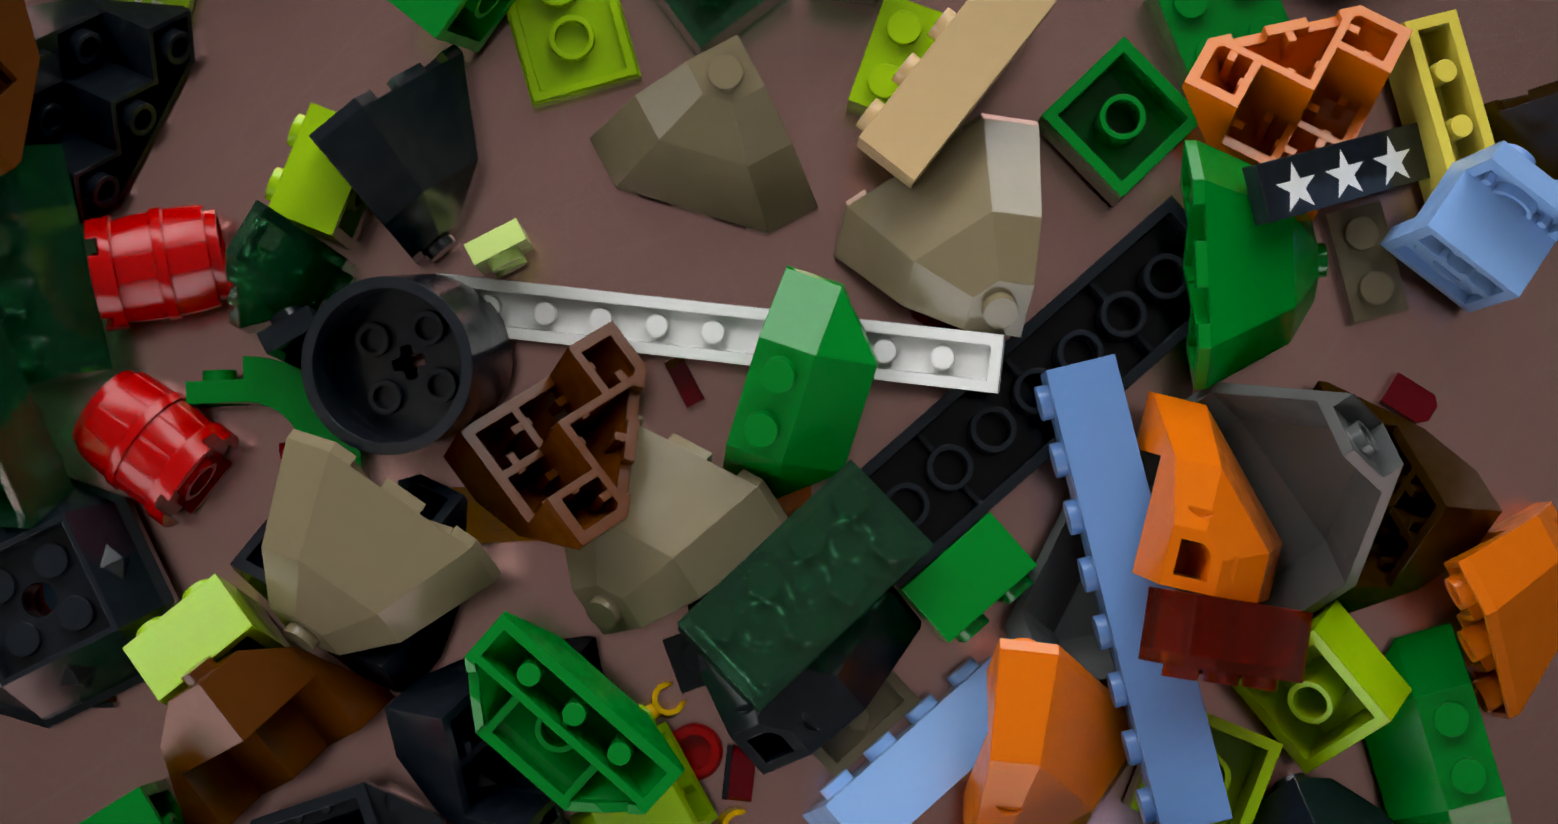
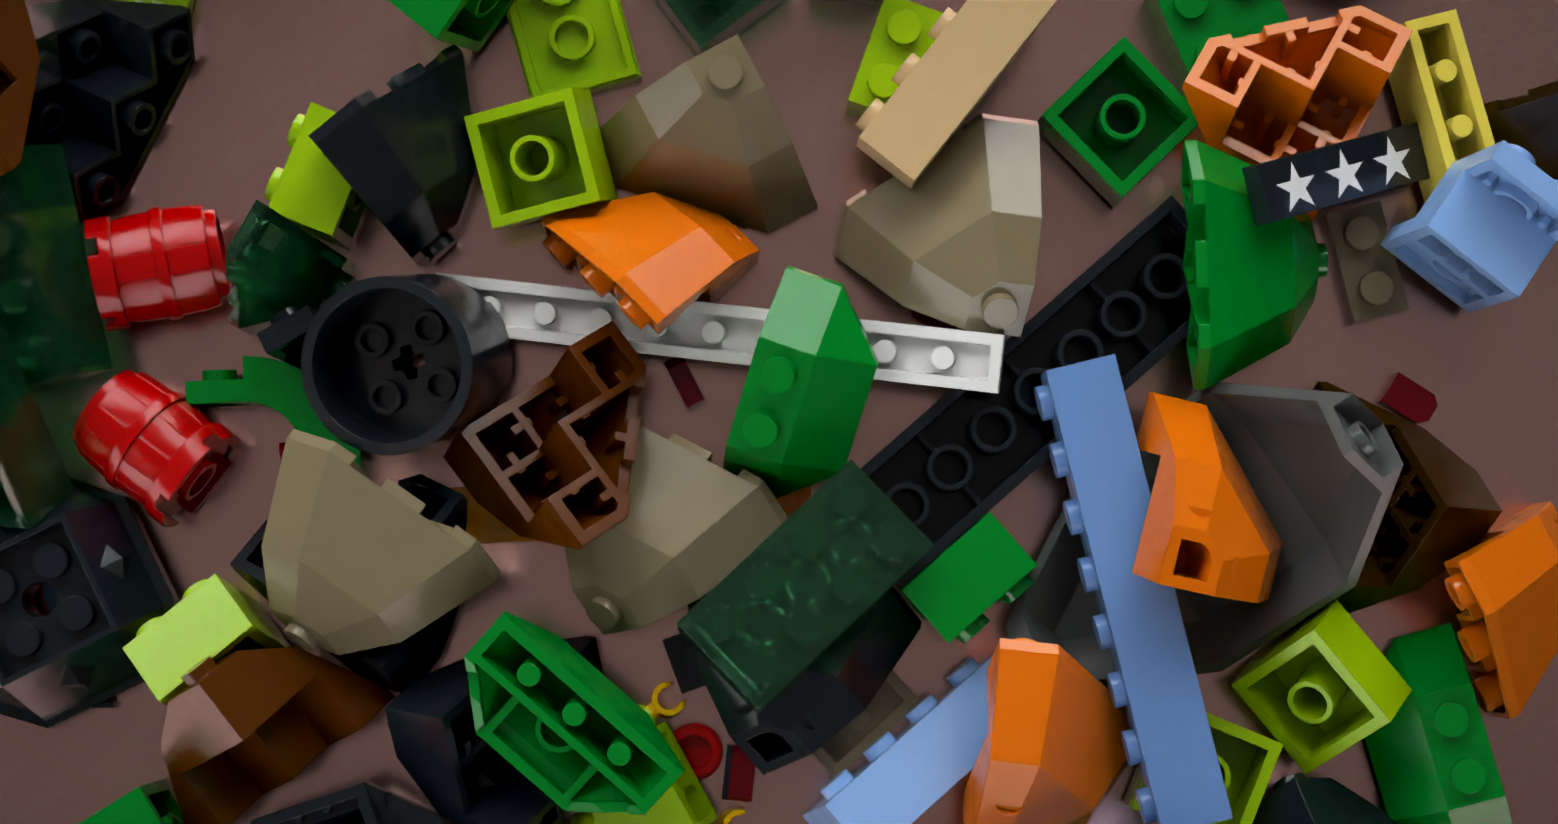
yellowish green plate [464,218,534,278] -> none
clear red brick [1138,587,1313,691] -> none
none -> lime brick [464,87,618,229]
none -> orange brick [540,192,760,334]

